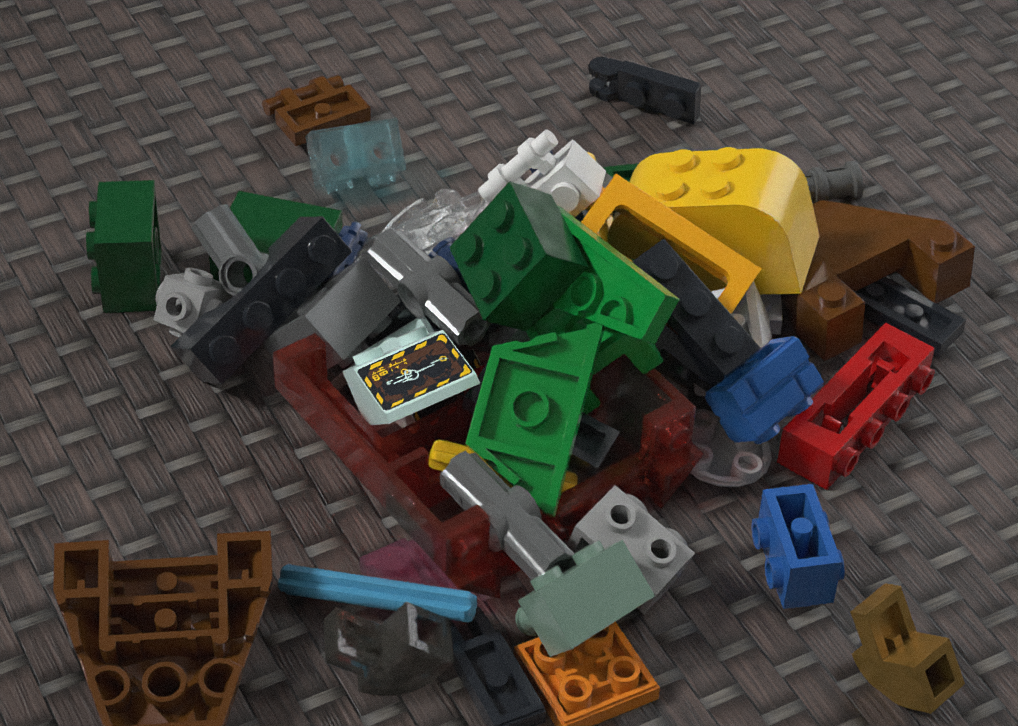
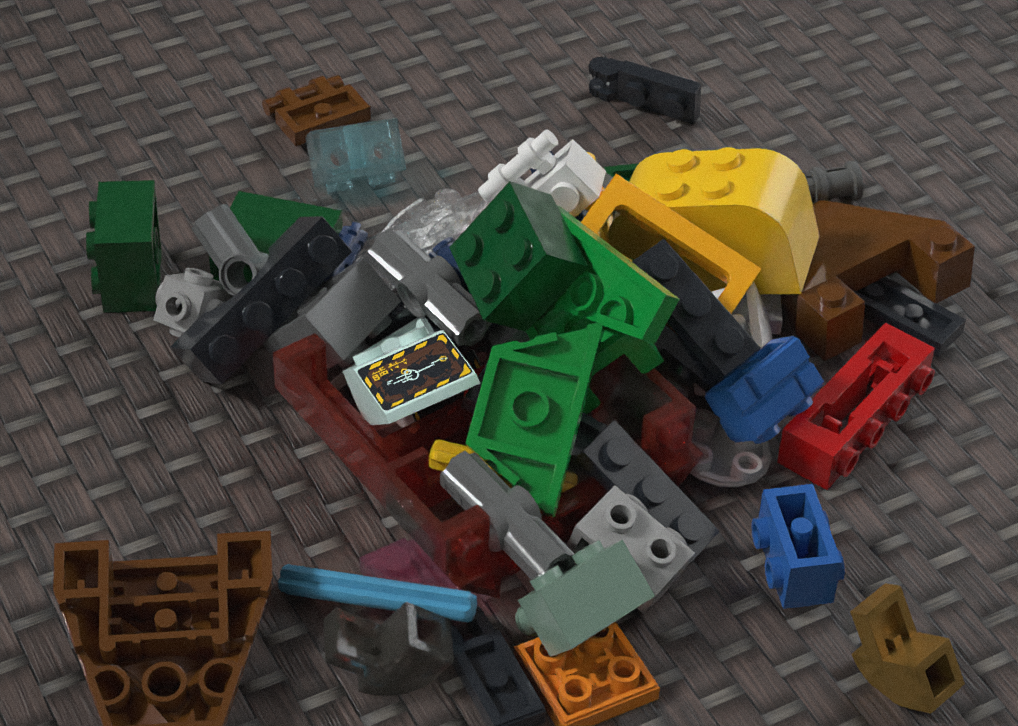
none -> black plate [575,420,720,565]

